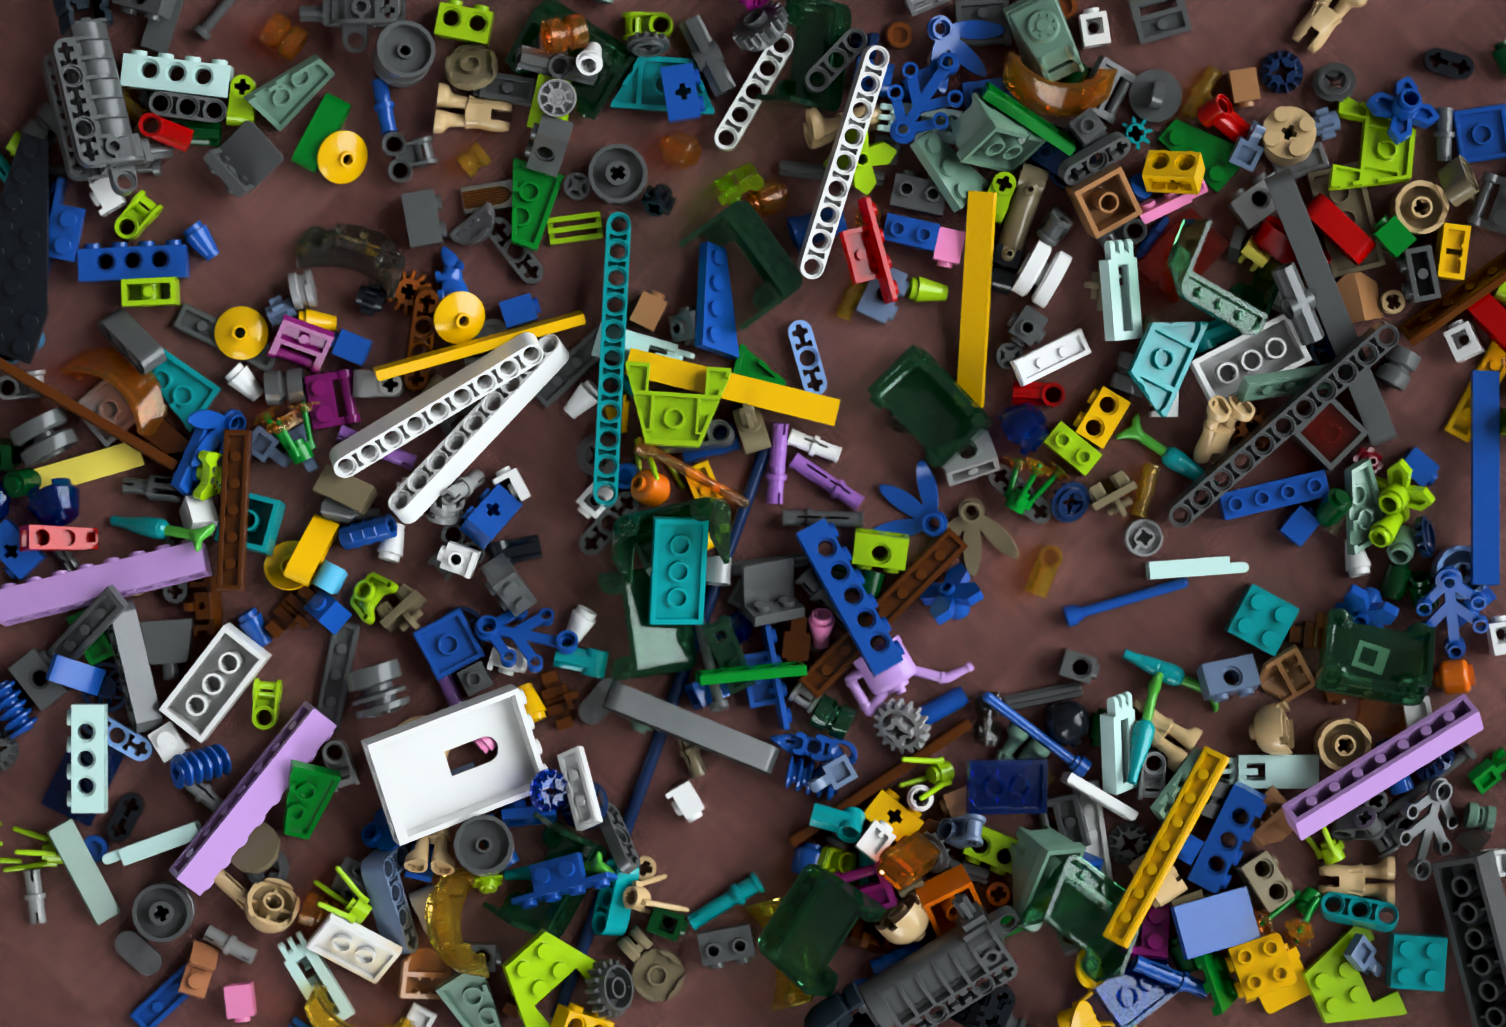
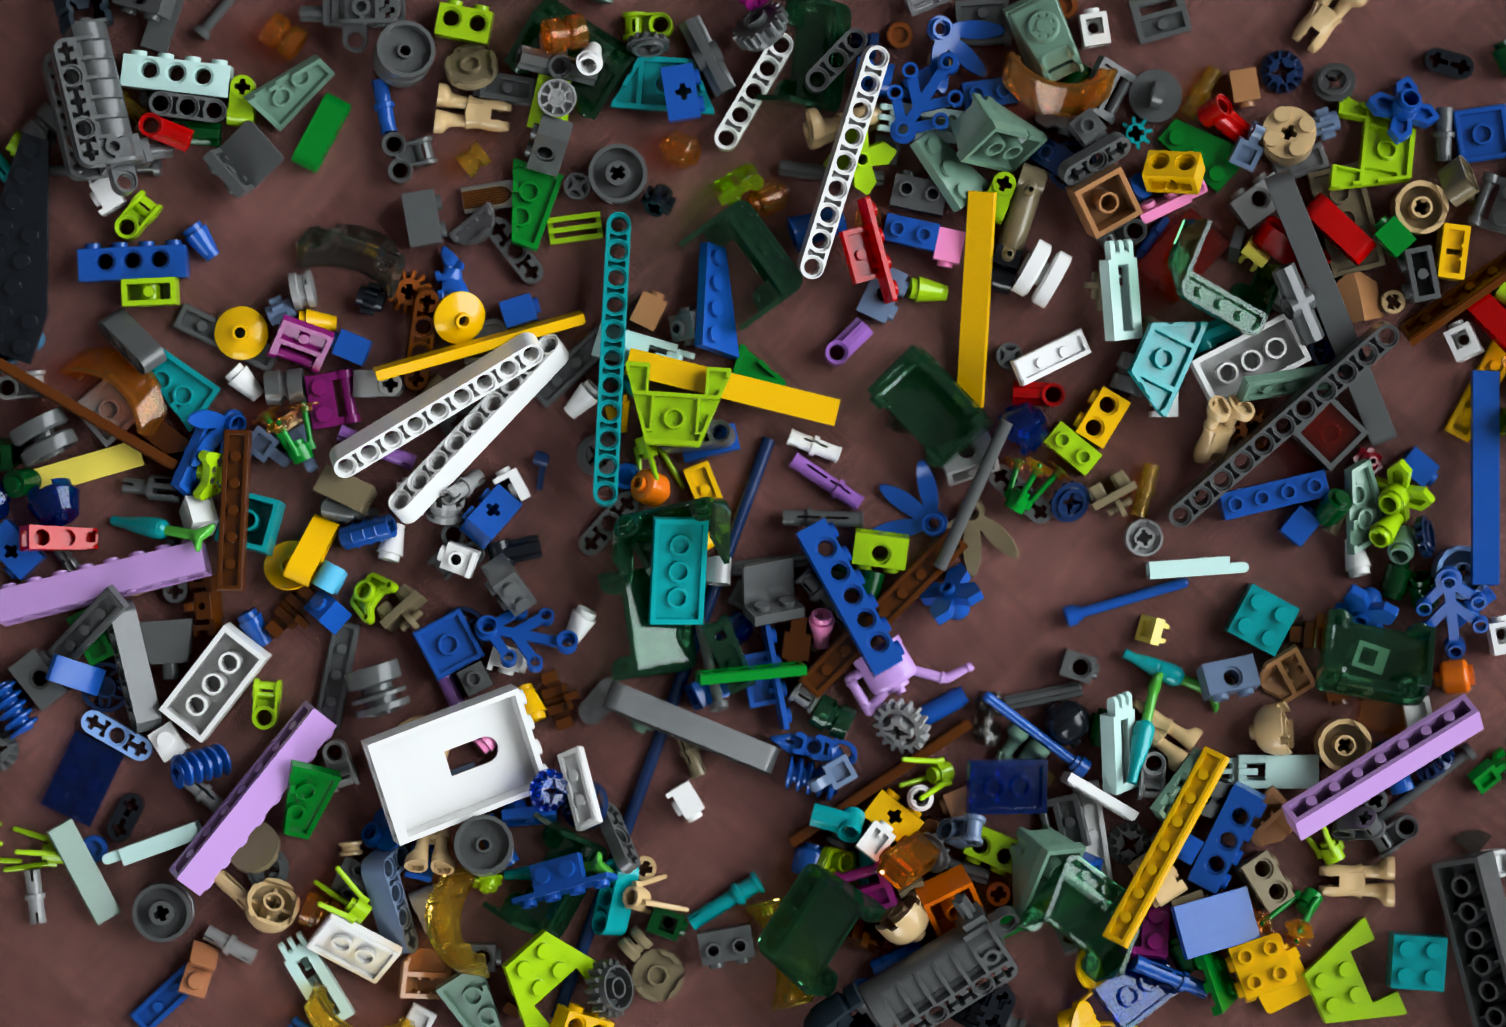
blue bracket [48,176,86,278] -> none
light aqua brick [67,703,108,813] -> none
flat silver tile [115,930,163,976] -> none
bright pink brick [223,981,257,1023] -> none
yellow dish [317,130,368,184] -> none
teal piece [553,644,609,679] -> none
white brick [576,483,613,520] -> none
clear orange piece [633,434,750,508] -> none
dark tan beam [732,403,772,455] -> none
medium lavender pin [766,422,789,504] -> none
light blue beam [788,320,827,395] -> none
clear yellow pin [834,280,869,322] -> none
green tile [981,82,1076,156] -> none
dark grey brick [1006,305,1049,348] -> none
clear yellow piece [1024,543,1063,598] -> none
dark grey piece [1036,204,1076,246] -> none
piece [1116,413,1220,484] -> none
teal beam [1321,892,1399,932] -> none
sand blue plate [1343,933,1383,977] -> none
dark grey wheel [1373,344,1422,392] -> none
dark grey plant [1394,777,1459,881] -> none
sand green wheel [1463,801,1497,832] -> none
none -> tan bush [338,840,363,856]
none -> dark blue hand [532,450,550,490]
none -> medium lavender piece [824,317,874,367]
none -> dark grey piece [933,419,1013,571]
none -> light yellow tile [1135,613,1170,646]

